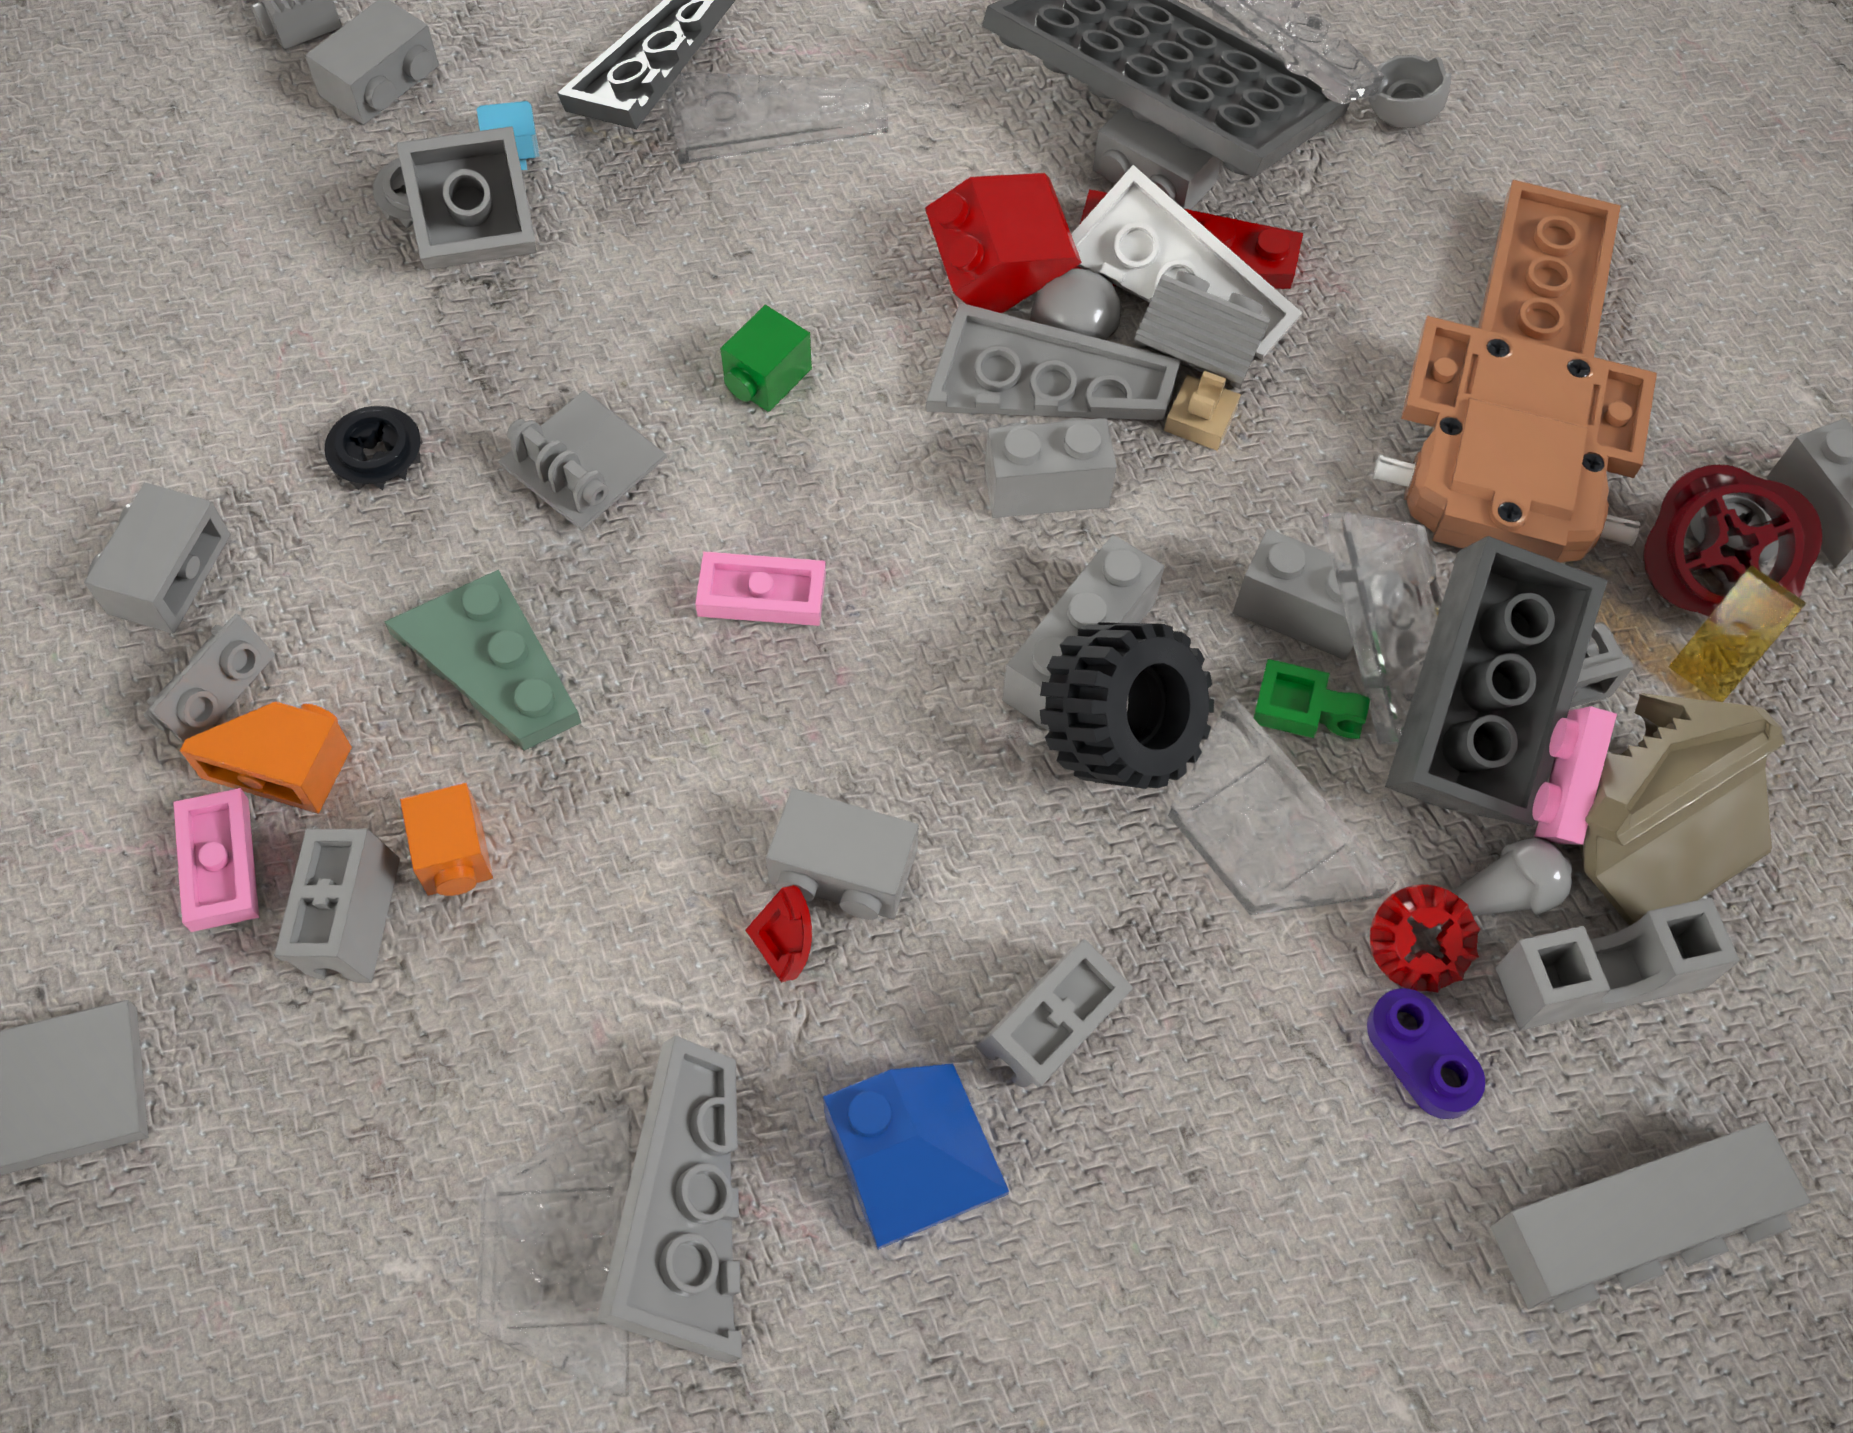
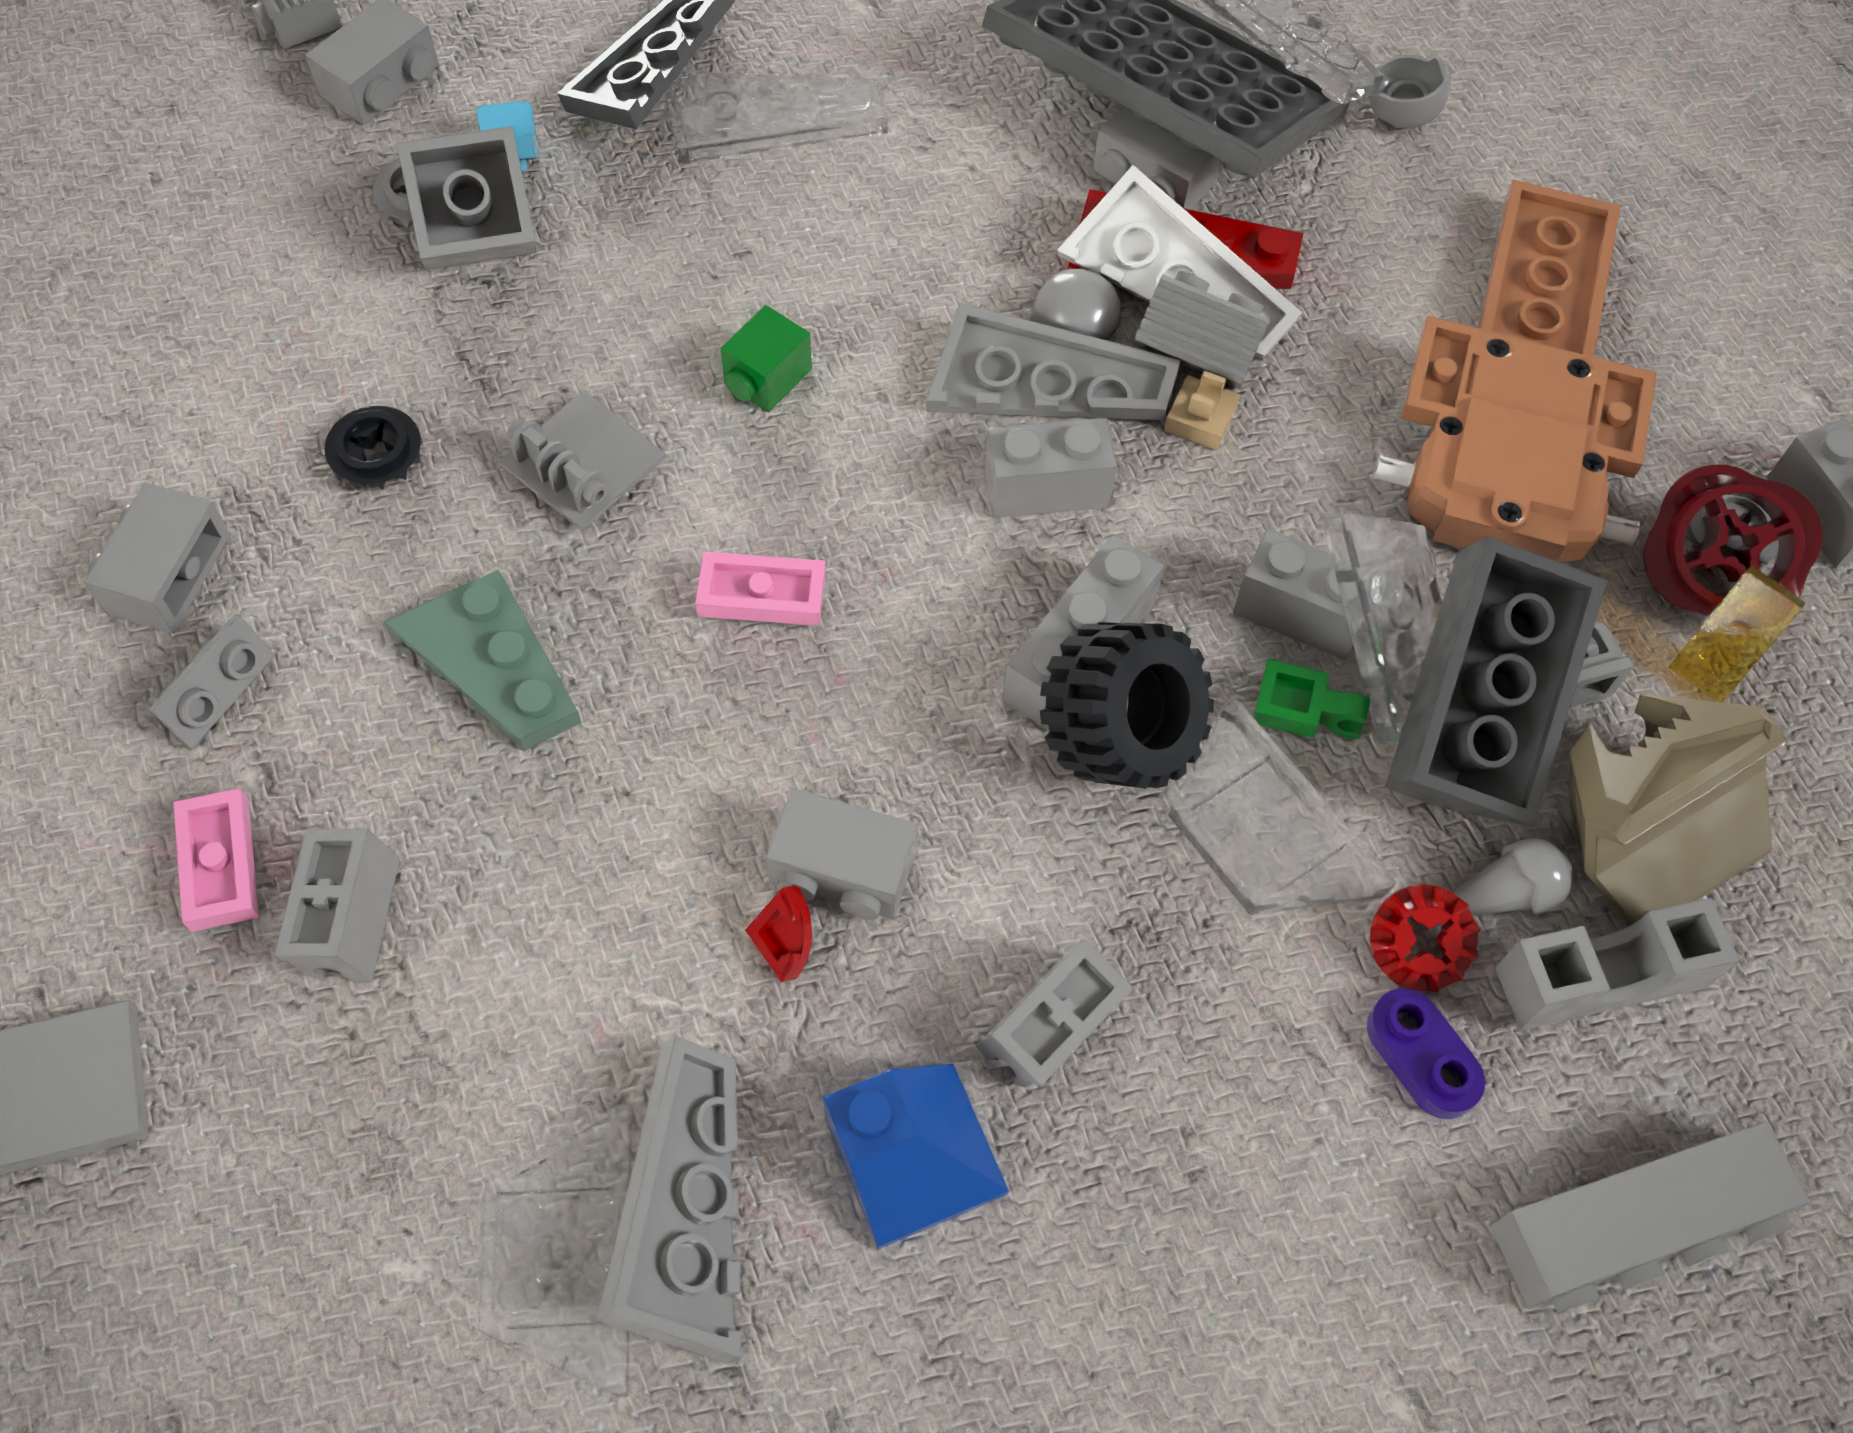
orange slope [179,701,352,814] -> none
orange brick [400,782,493,896] -> none
red slope [925,173,1082,313] -> none
bright pink plate [1532,706,1617,845] -> none

